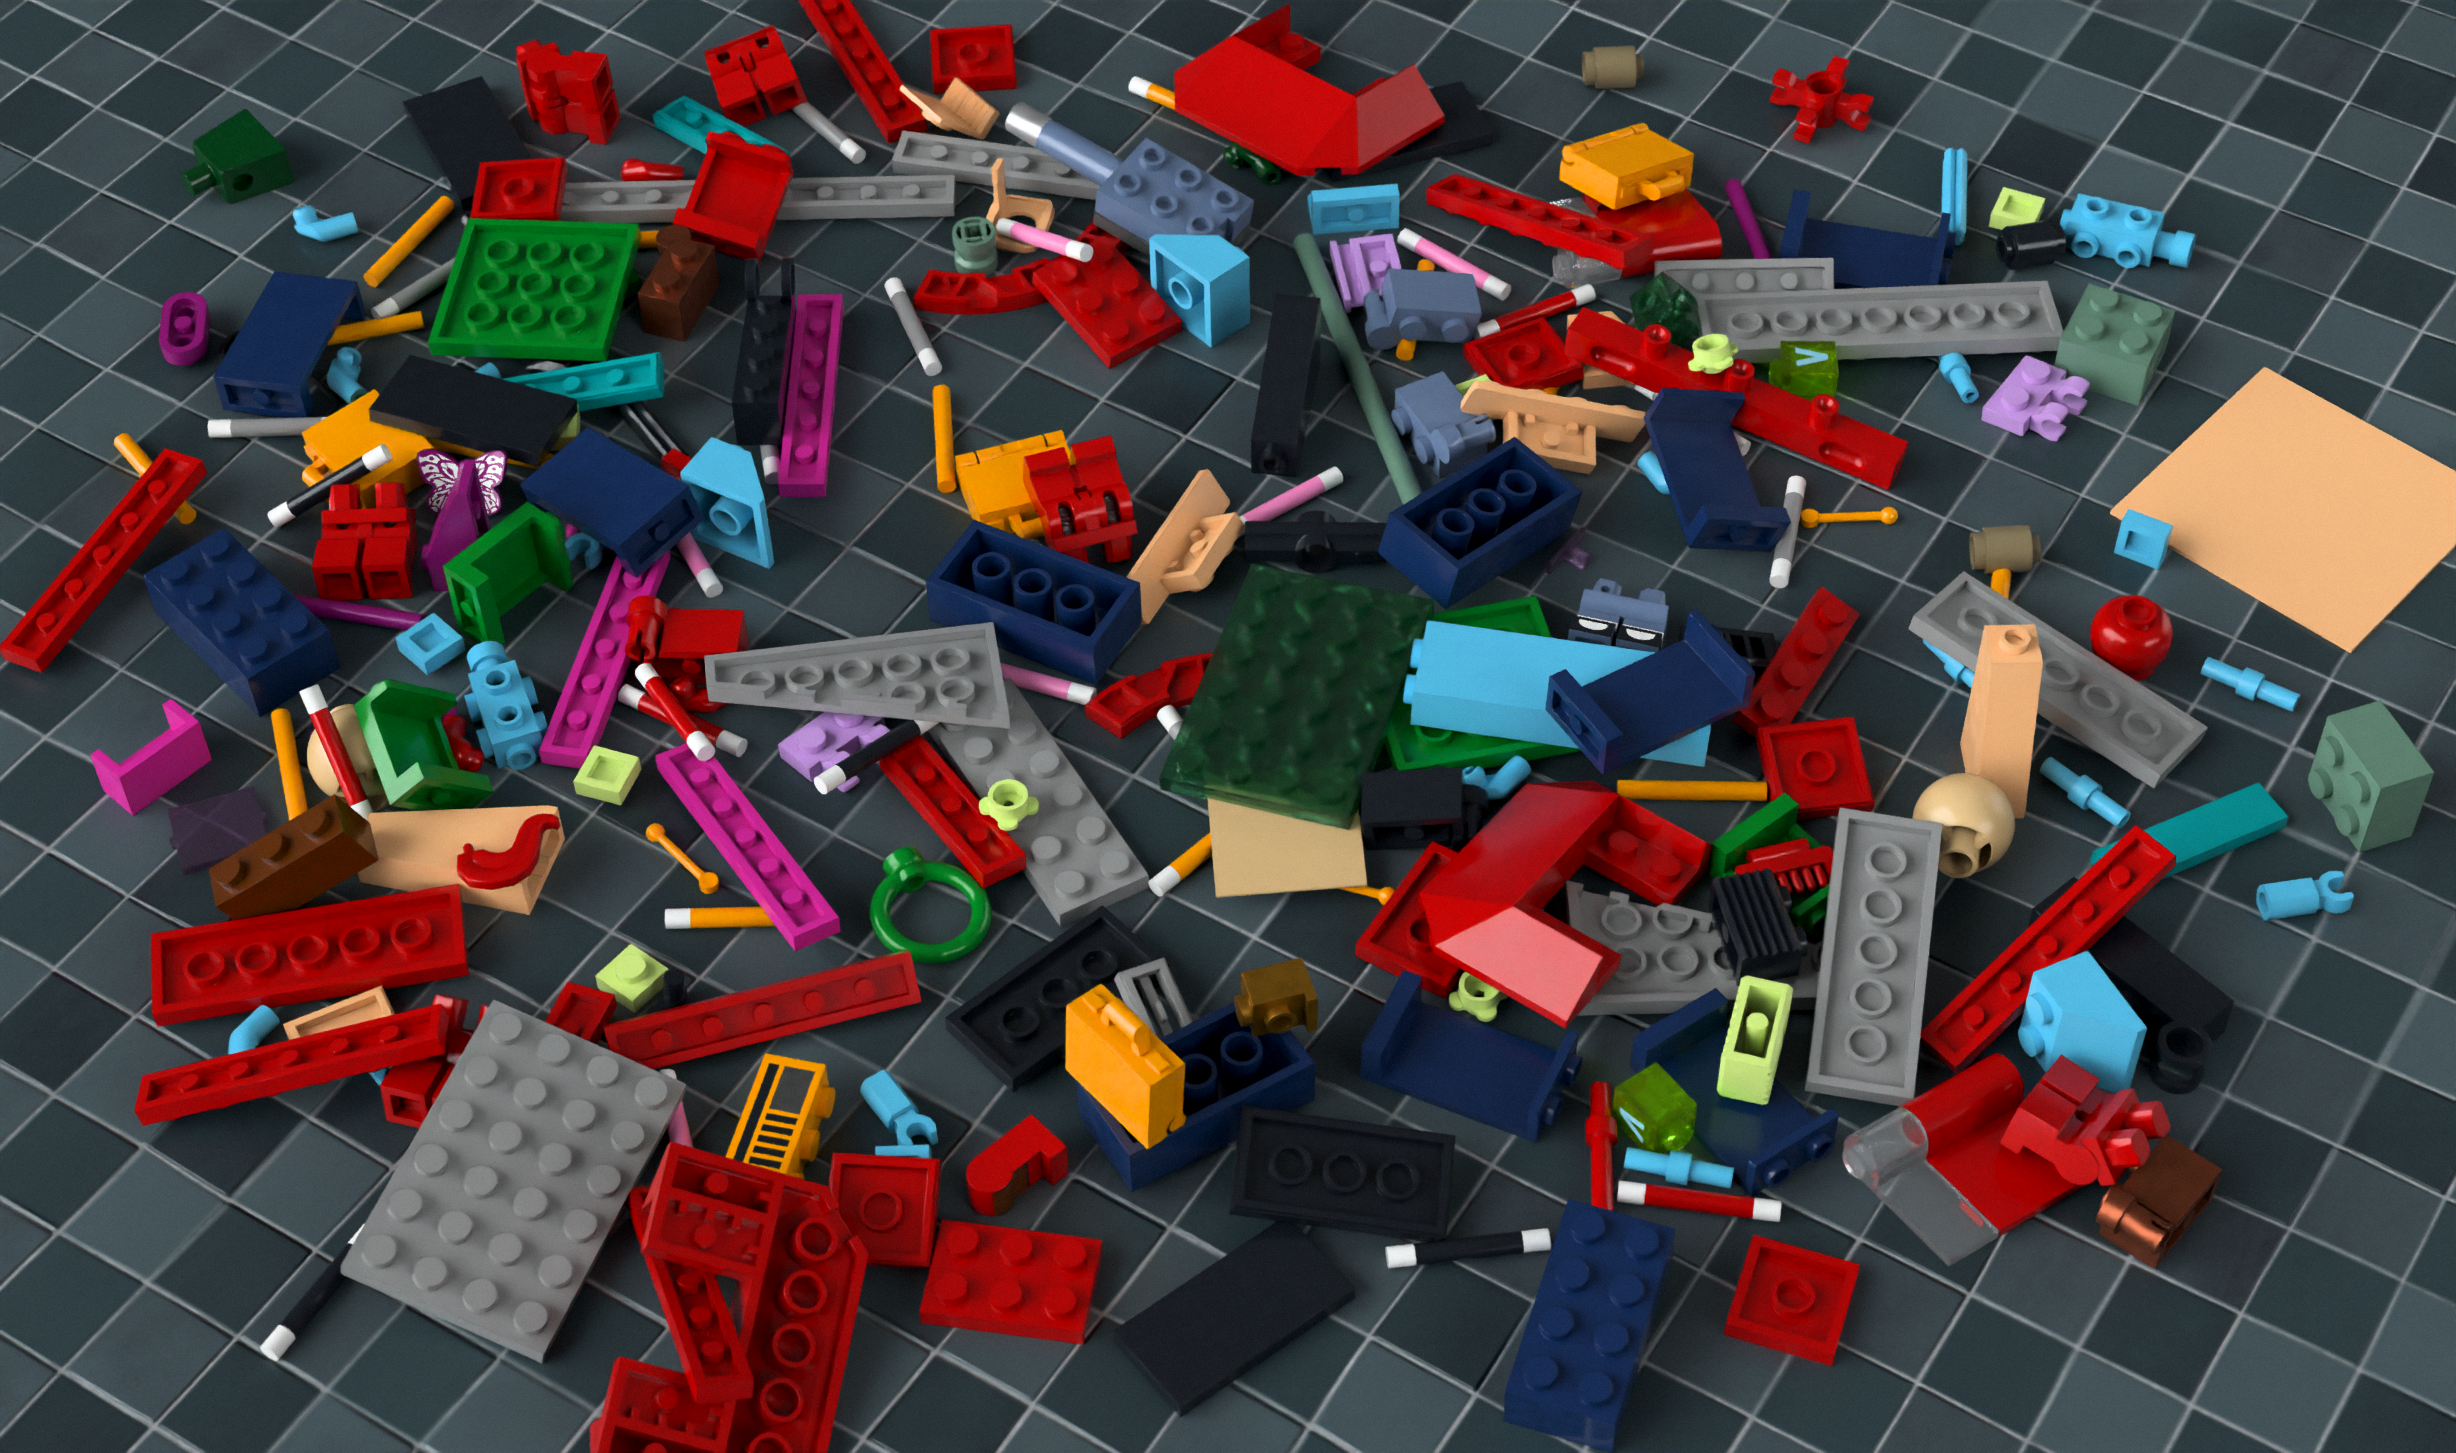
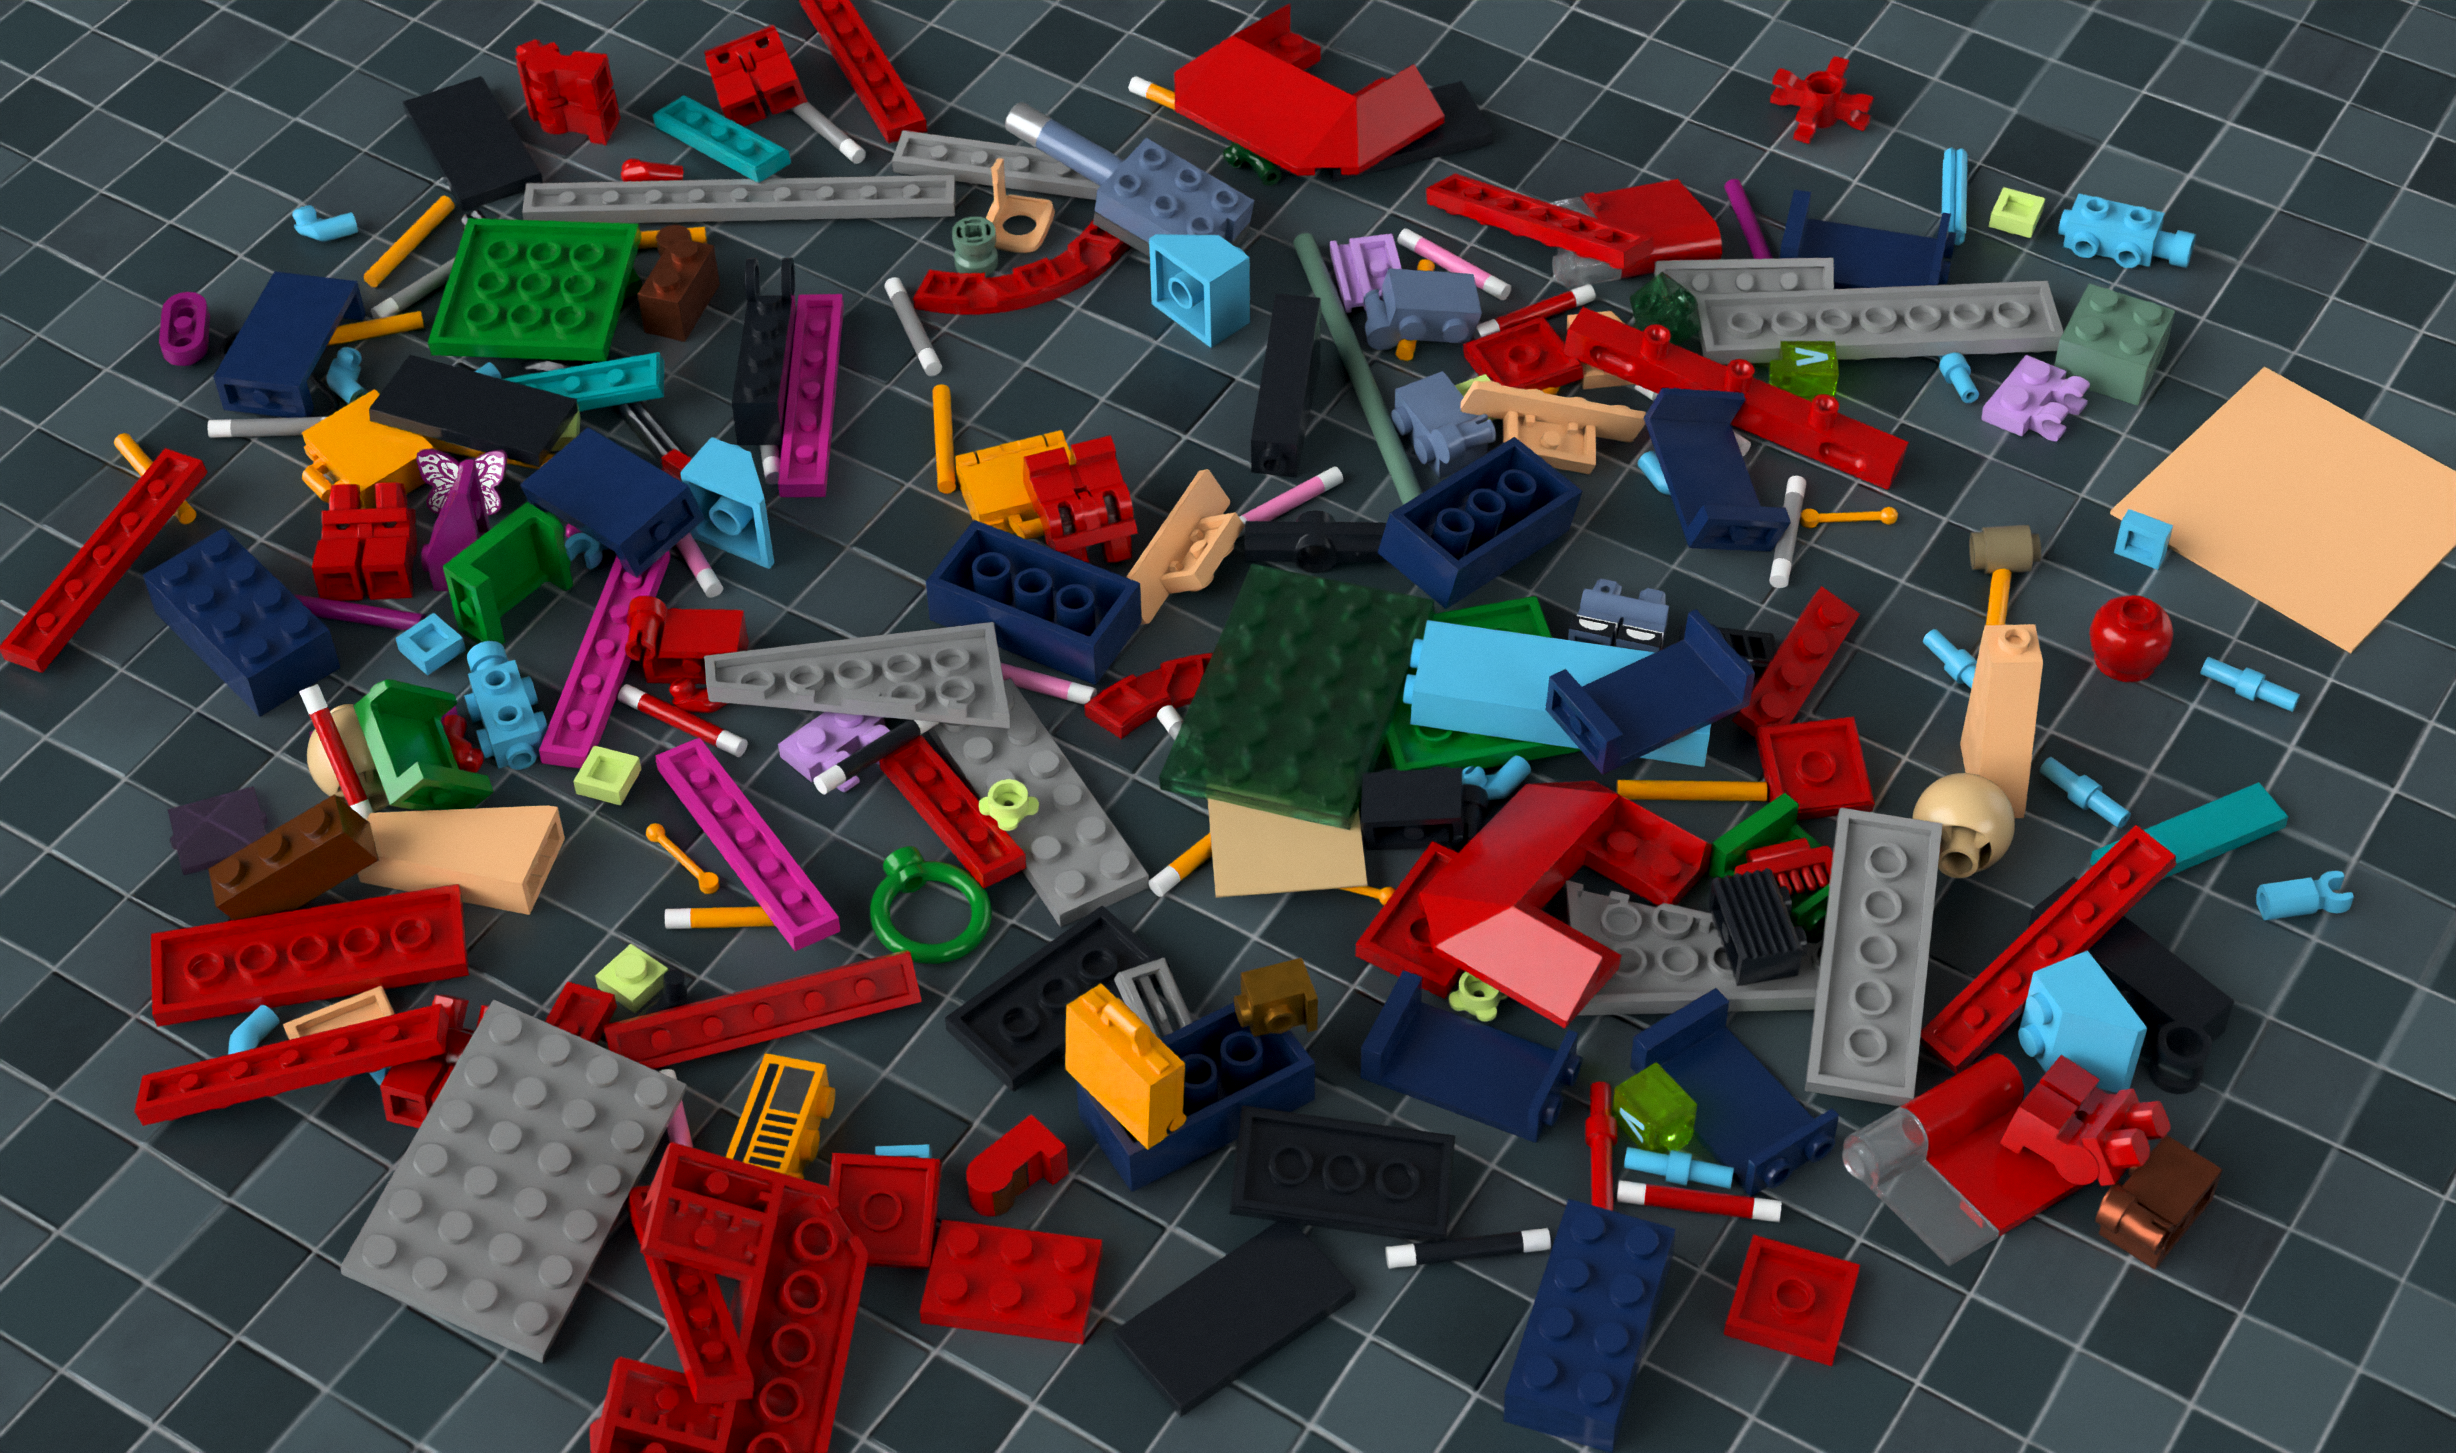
dark pink panel [90,699,212,816] -> none
dark green torso [181,109,294,204] -> none
black bar [260,1223,365,1361] -> none
black bar [268,444,393,528] -> none
light orange bar [271,708,308,821] -> none
red piece [457,813,560,890] -> none
red tile [470,157,568,221] -> none
red bar [635,663,715,761] -> none
red panel [672,131,794,264] -> none
medium azure bar [860,1069,938,1146] -> none
light nougat piece [900,77,1000,140] -> none
red tile [930,24,1017,94] -> none
bar [996,218,1093,262] -> none
red plate [1032,235,1182,369] -> none
medium azure panel [1307,184,1400,235] -> none
clear purple piece [1546,526,1591,575] -> none
light orange piece [1559,123,1694,210] -> none
dark tan brick [1582,46,1644,89] -> none
yellowish green plate [1688,334,1738,374] -> none
yellowish green brick [1717,976,1793,1105] -> none
light grey plate [1908,571,2208,788] -> none
black brick [1996,220,2066,270] -> none
sand green brick [2307,700,2434,853] -> none

